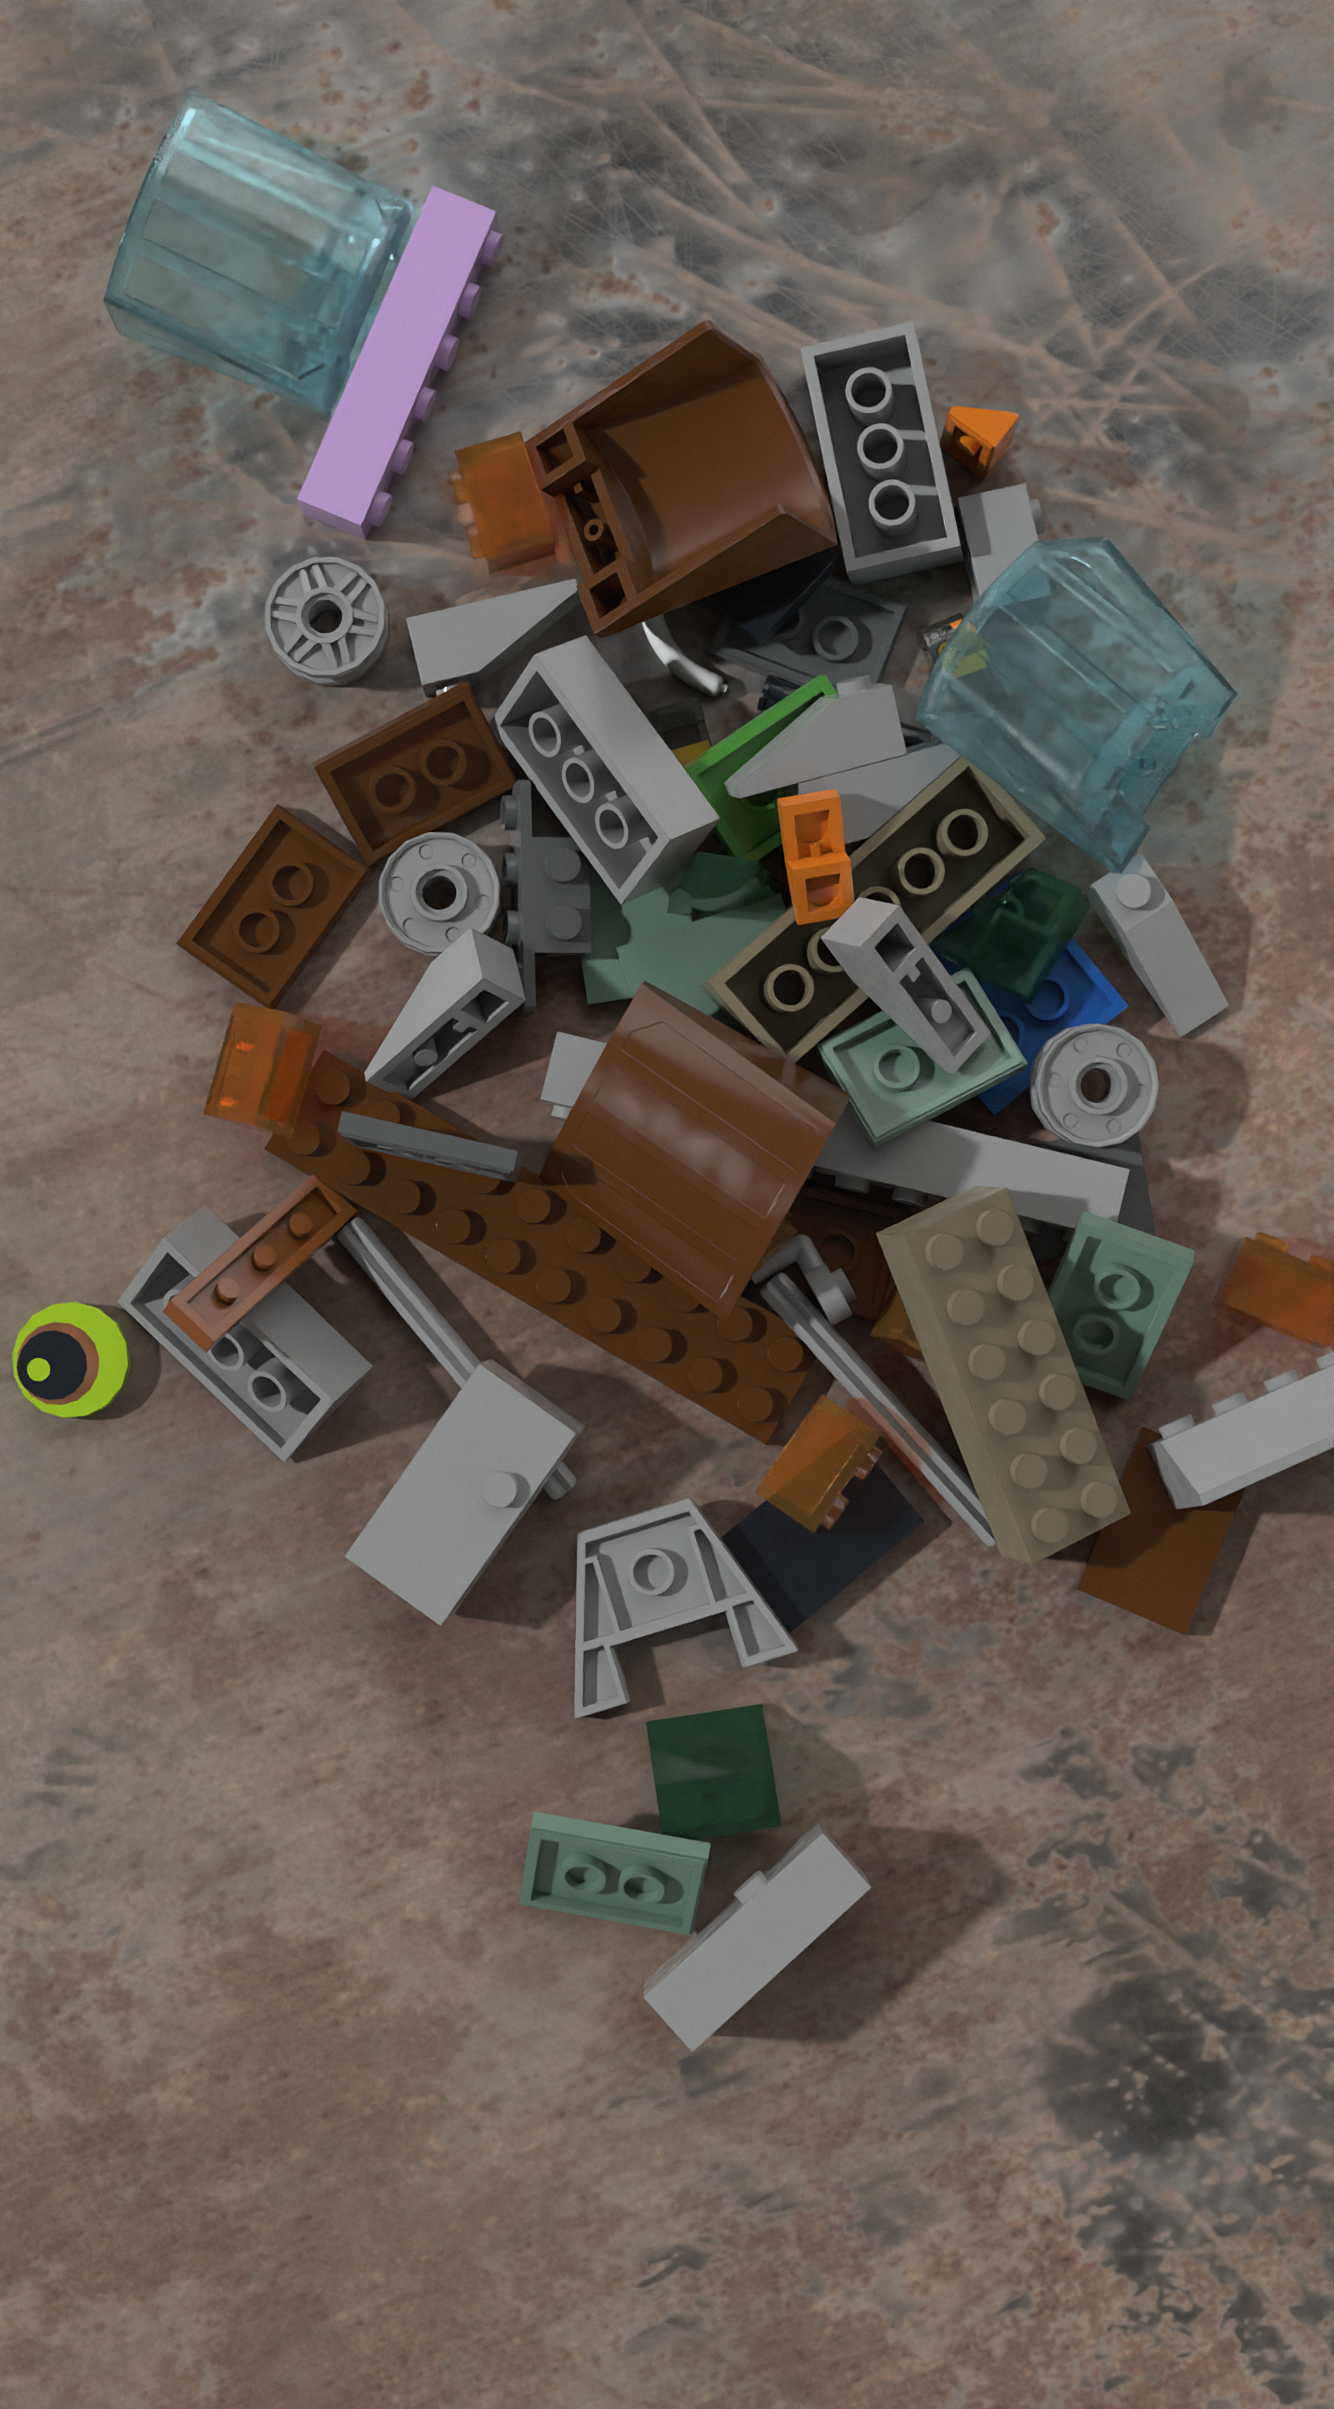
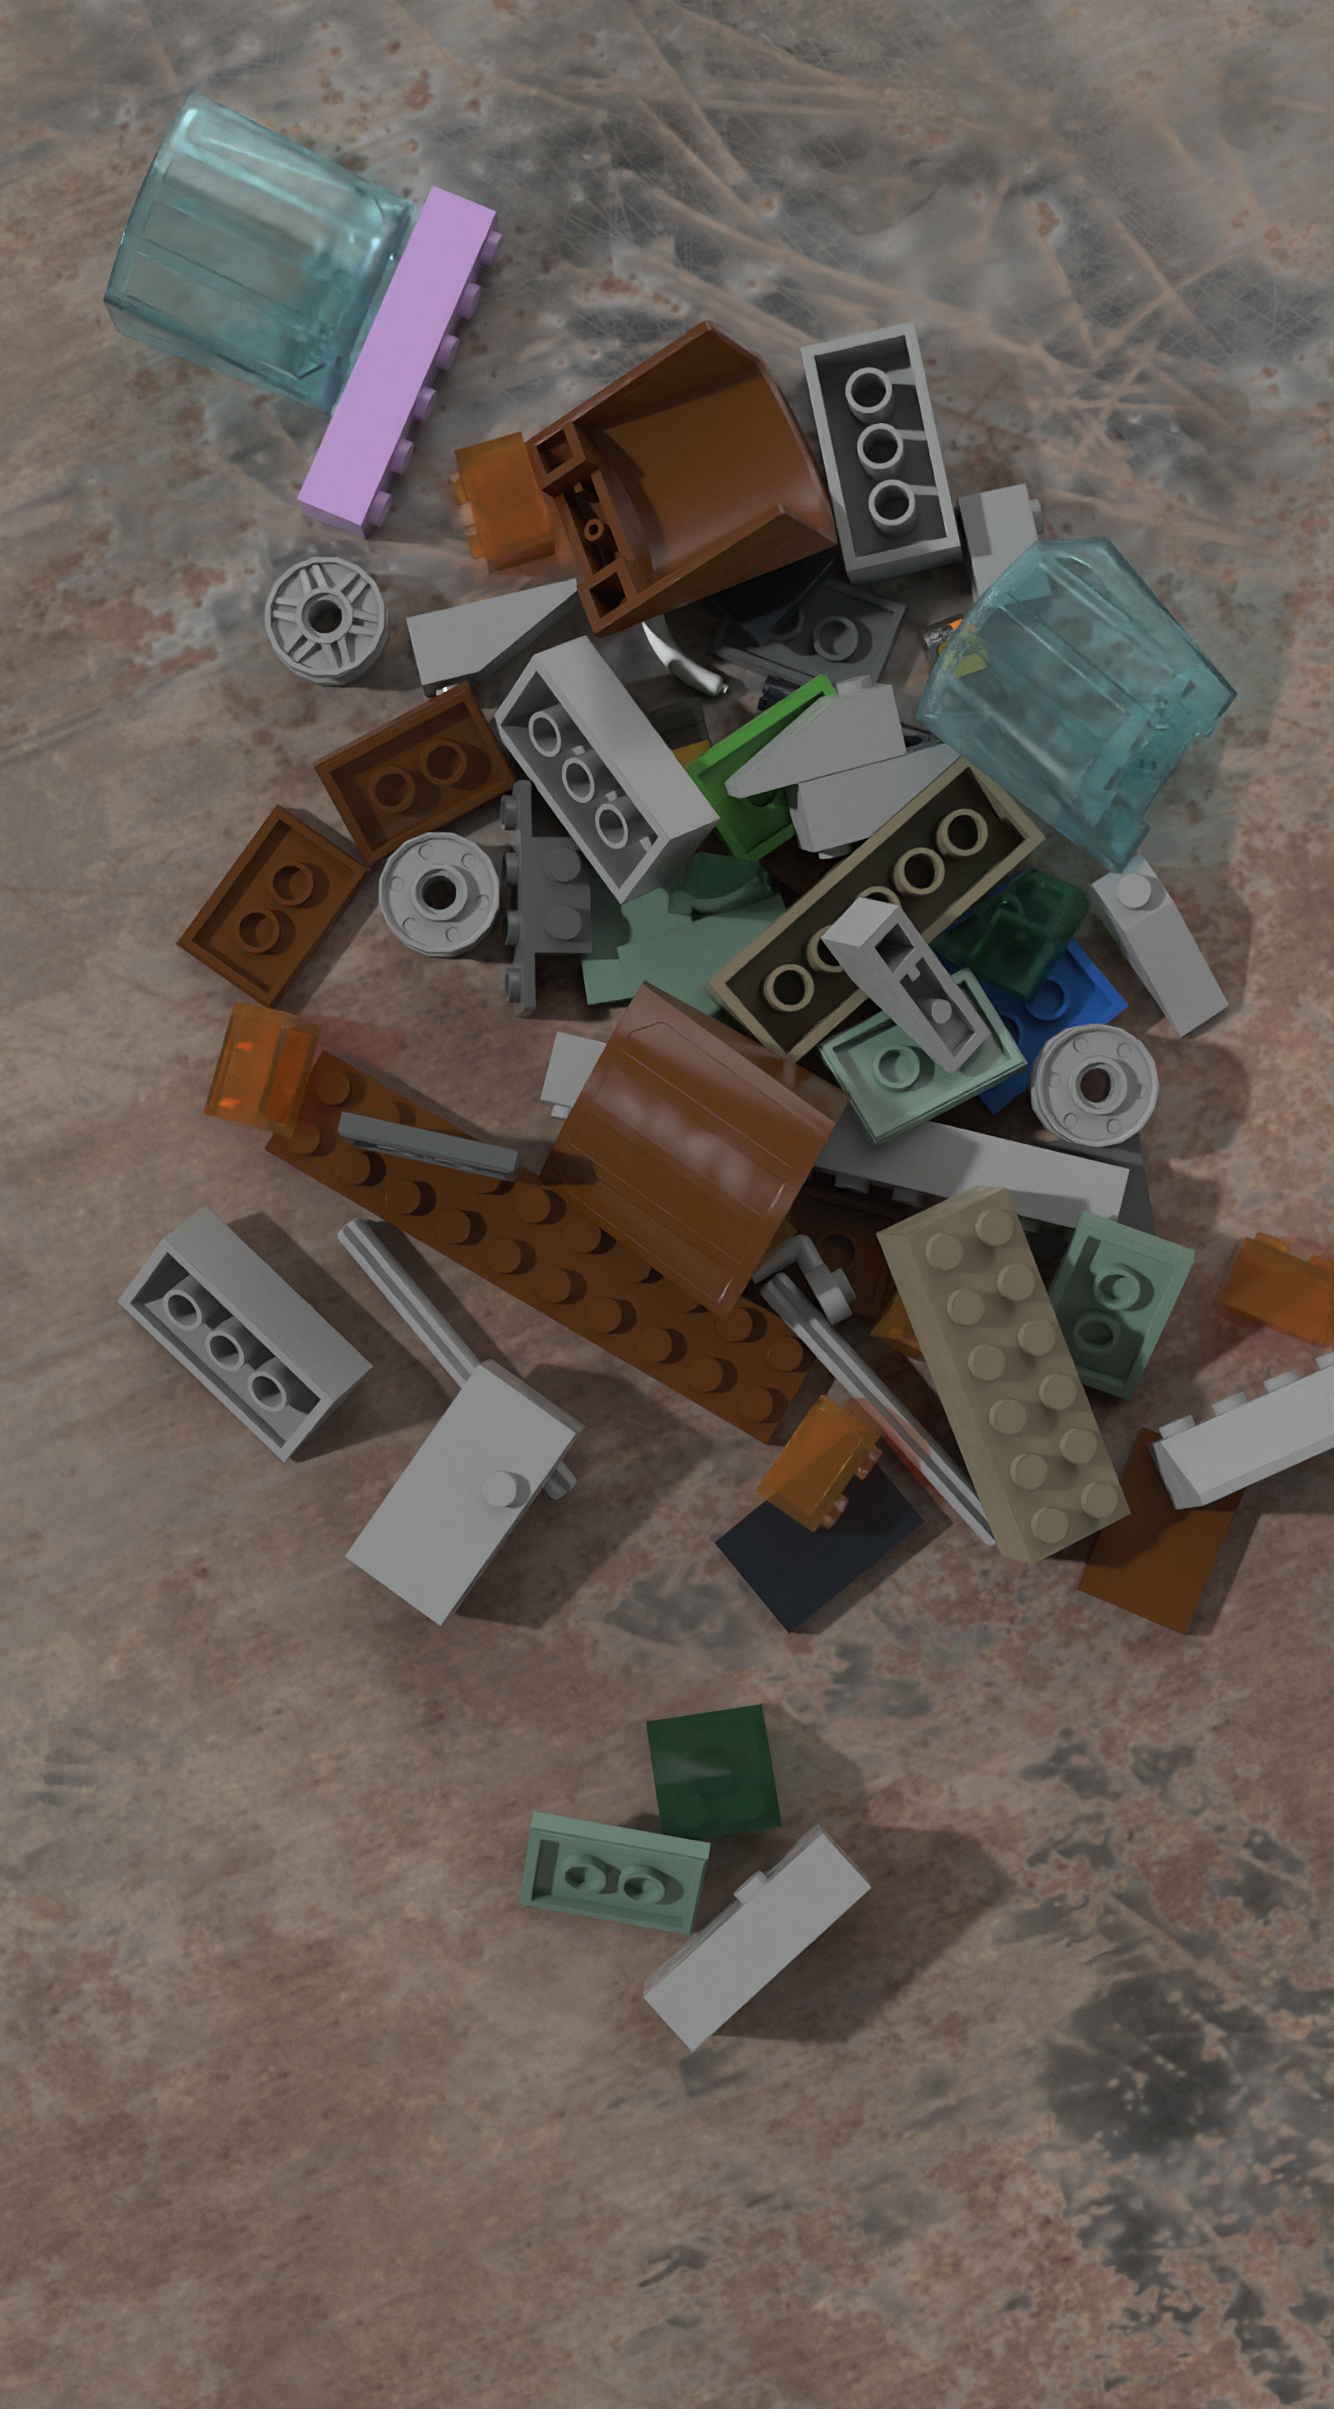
tile [12,1302,131,1418] -> none
dark orange plate [163,1174,358,1353] -> none
light grey slope [364,927,526,1100] -> none
light grey wing [574,1497,799,1719] -> none
orange slope [777,789,855,925] -> none
orange slope [940,406,1020,478] -> none

